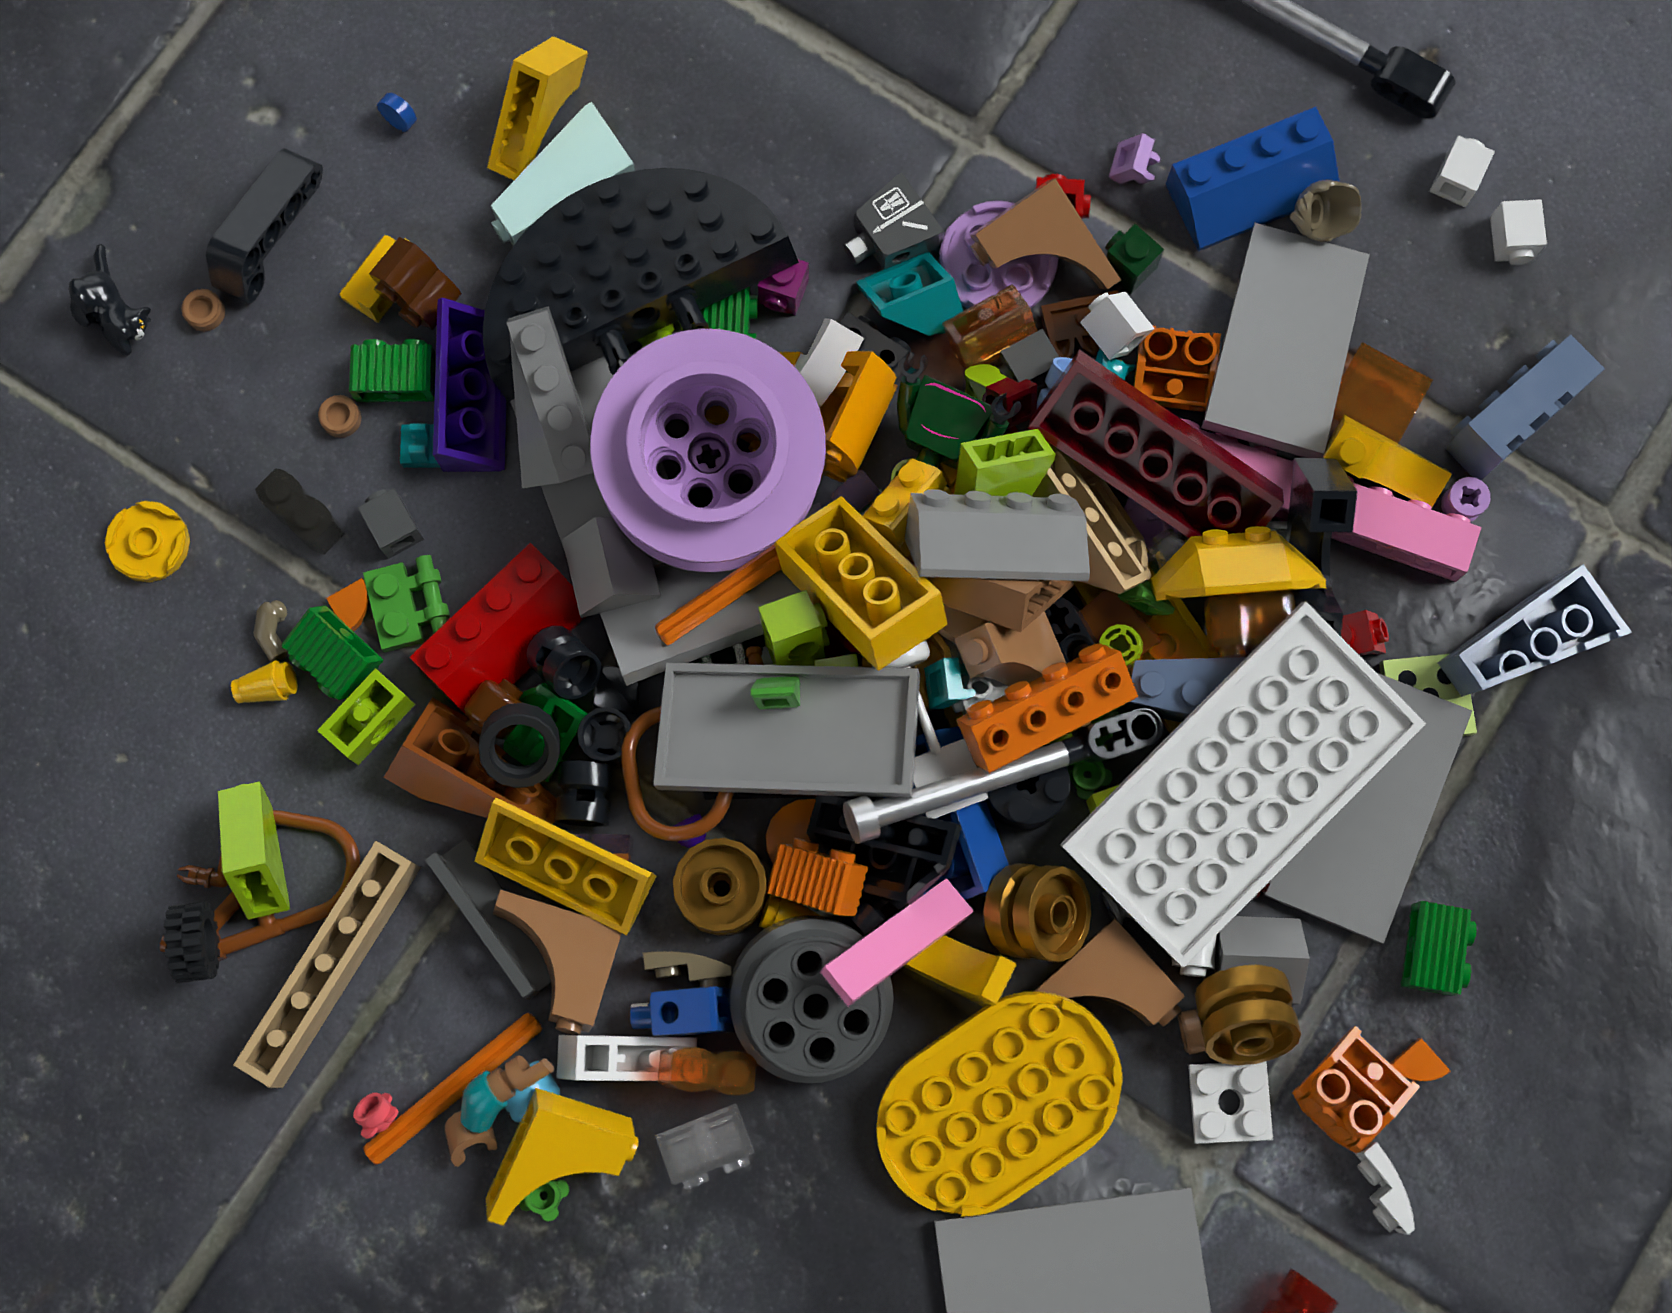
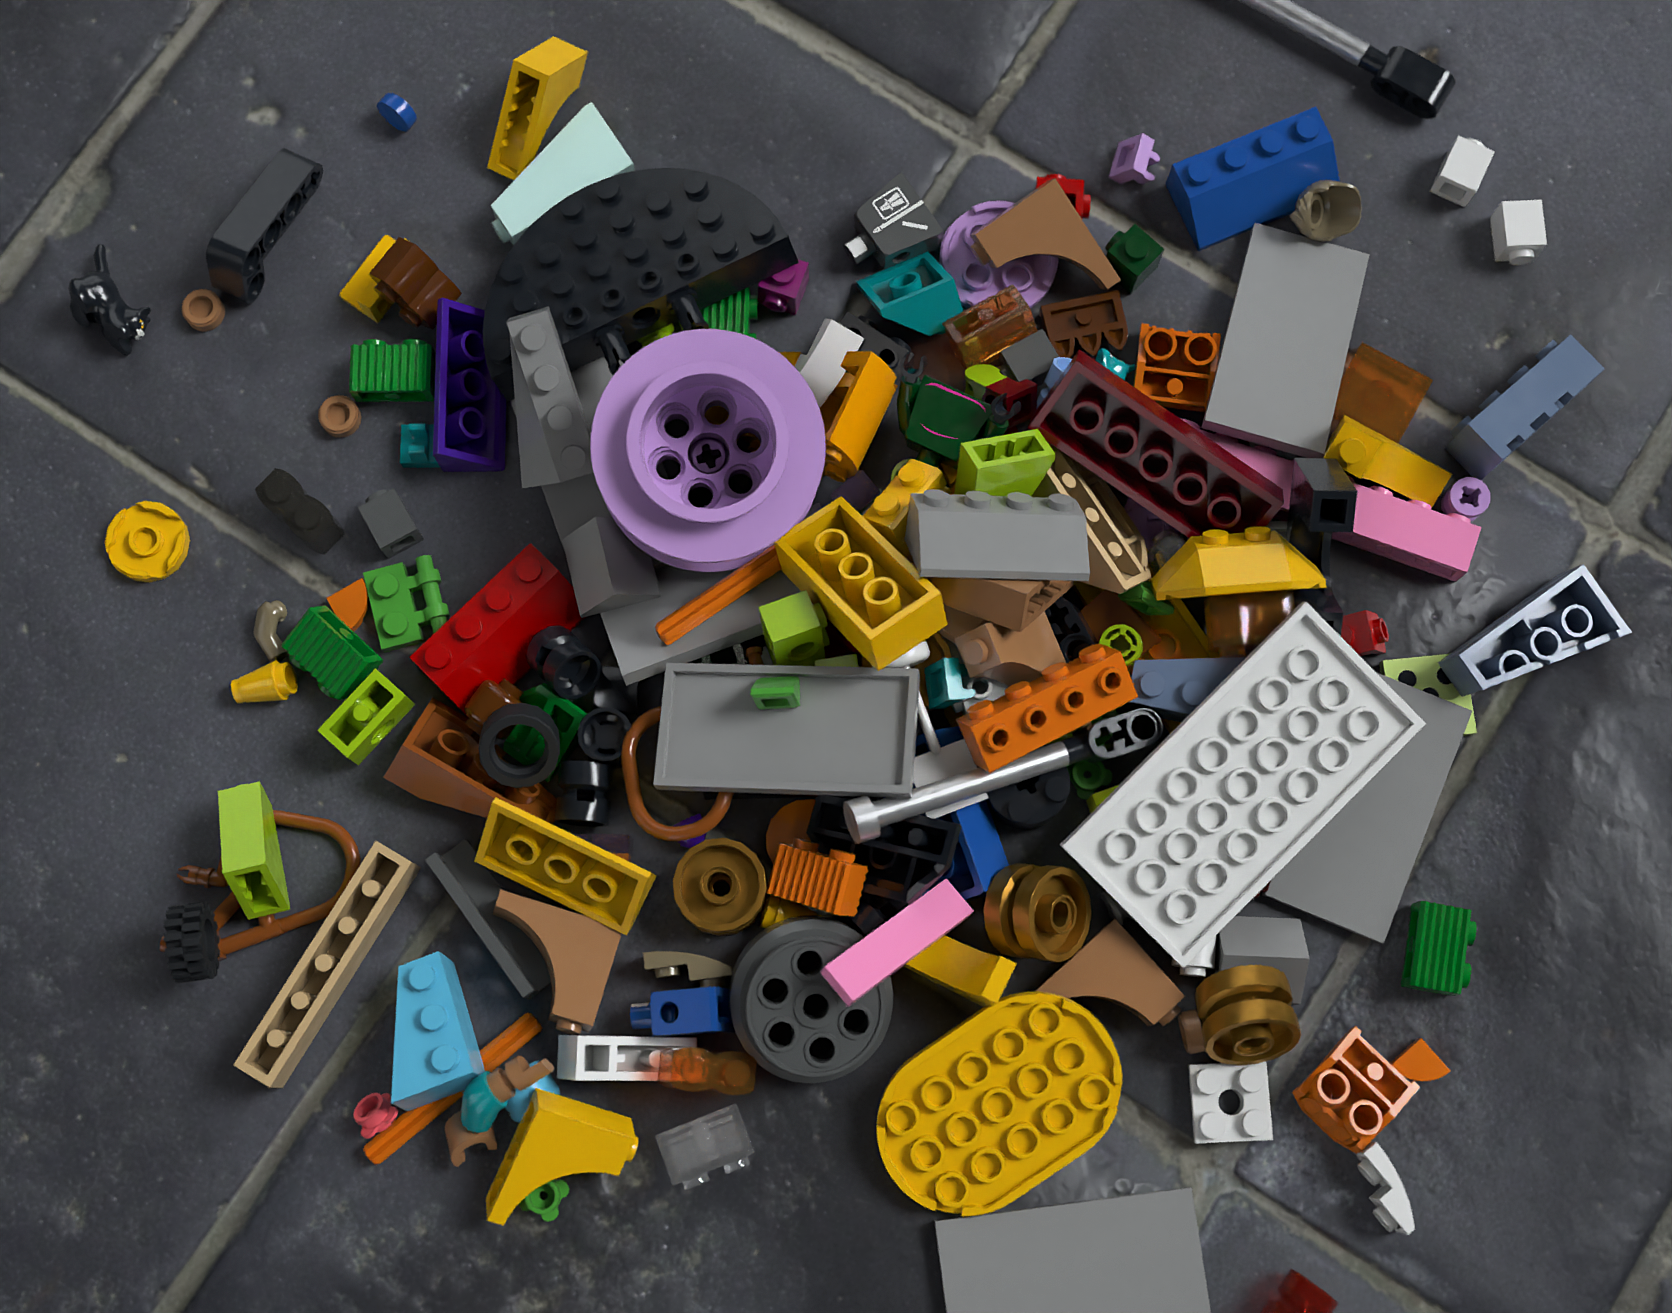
white brick [1080,292,1155,360] -> none
none -> medium azure wedge [391,951,485,1112]

